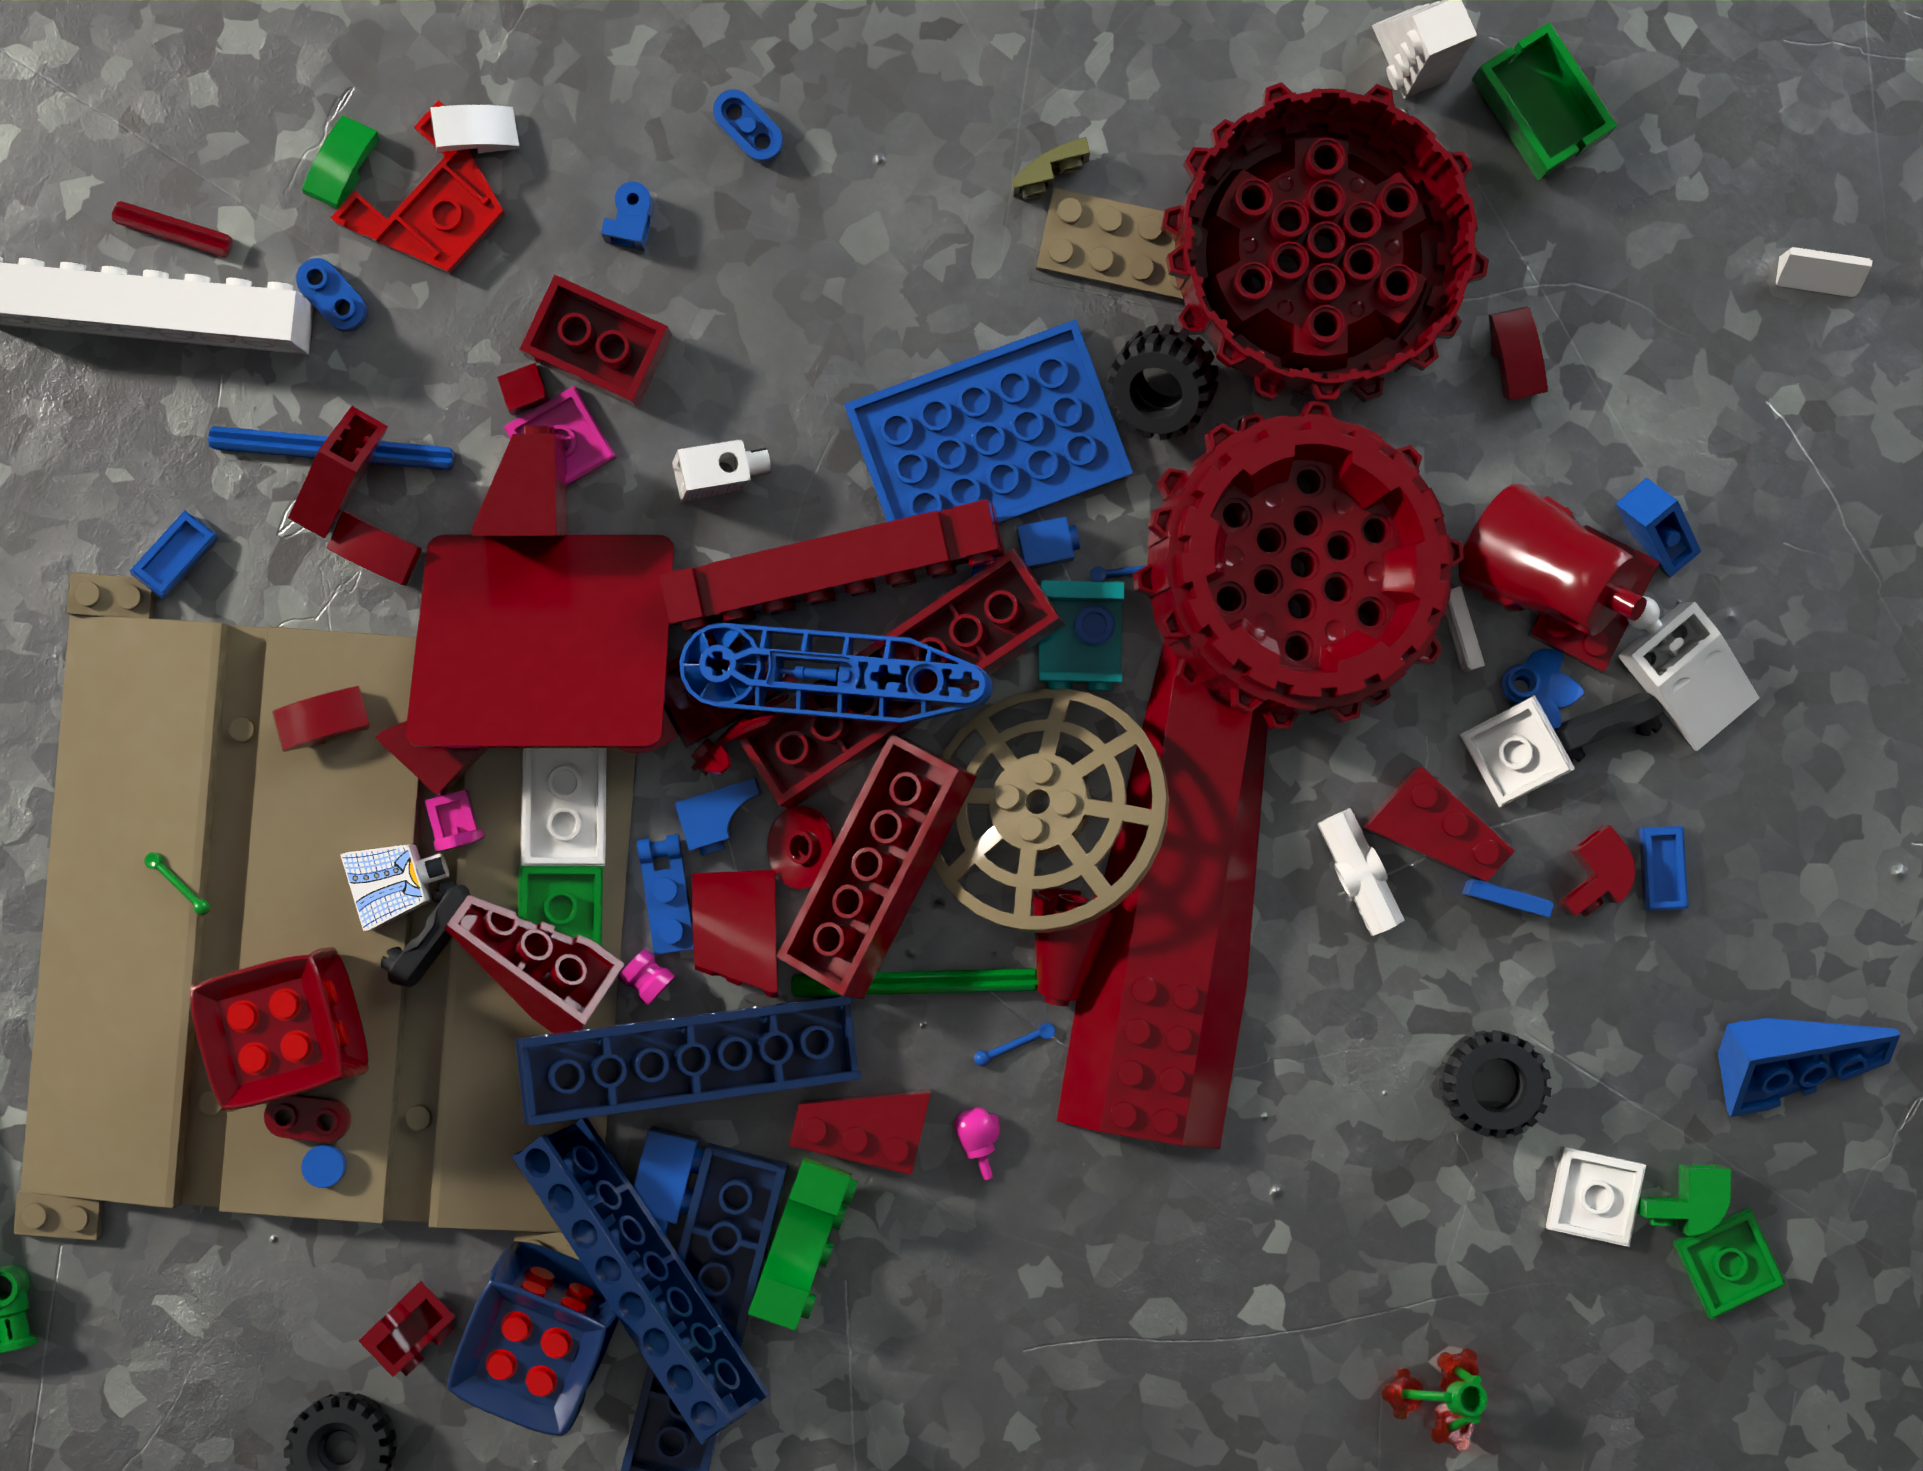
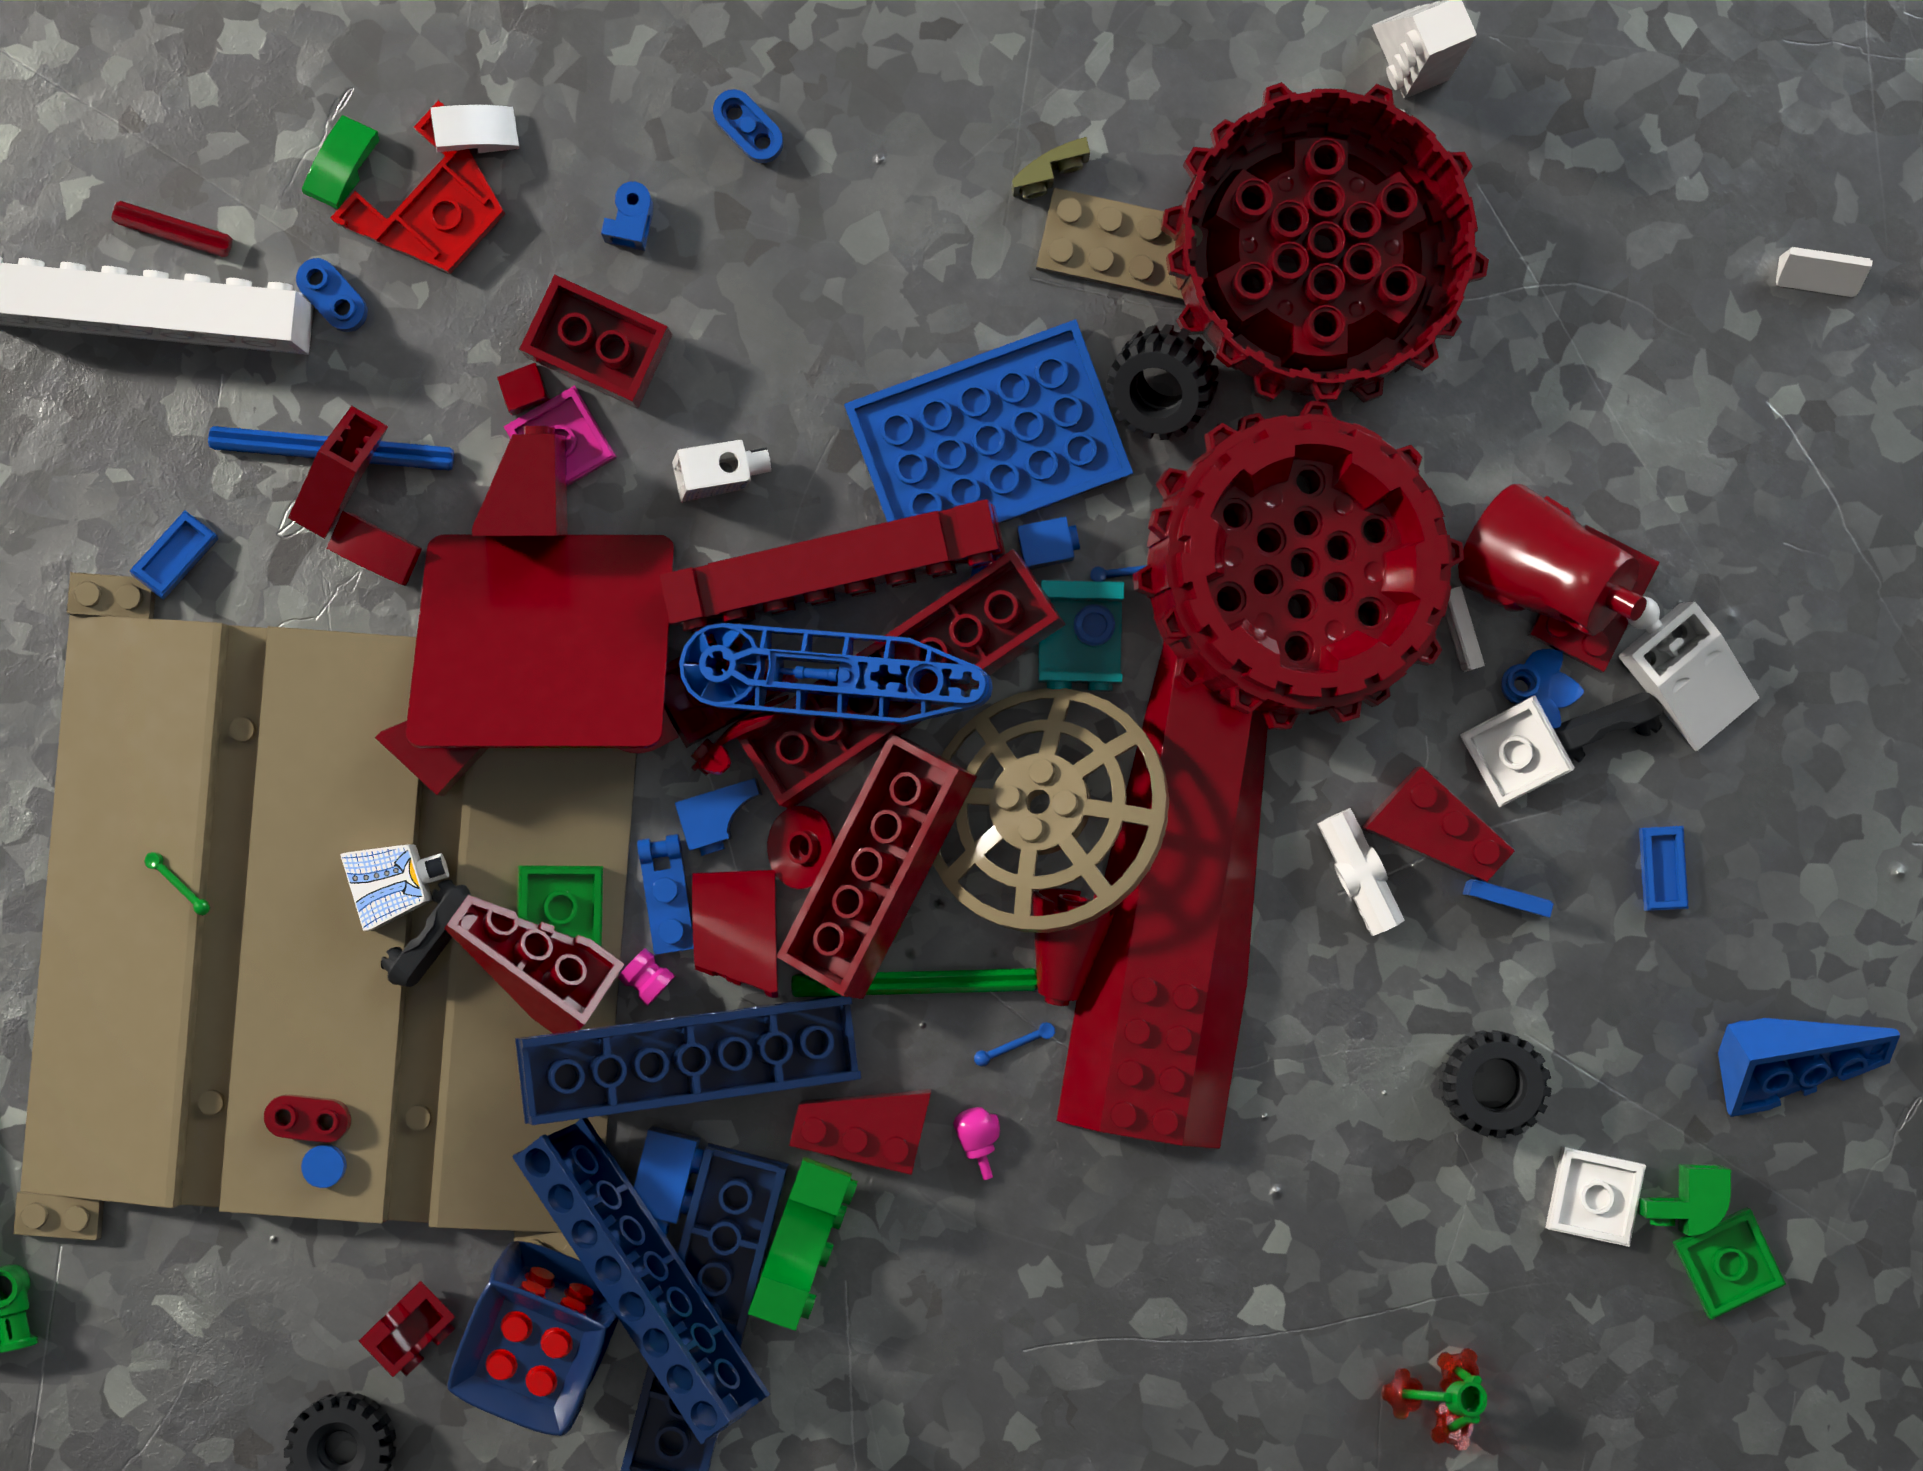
dark red piece [190,947,369,1112] -> none
dark red slope [272,686,370,752] -> none
dark pink tile [425,789,485,851] -> none
white tile [520,748,607,866] -> none
green piece [1472,22,1618,181] -> none
dark red slope [1489,306,1548,400] -> none
dark red brick [1558,825,1635,917] -> none
blue slope [1615,478,1701,578] -> none

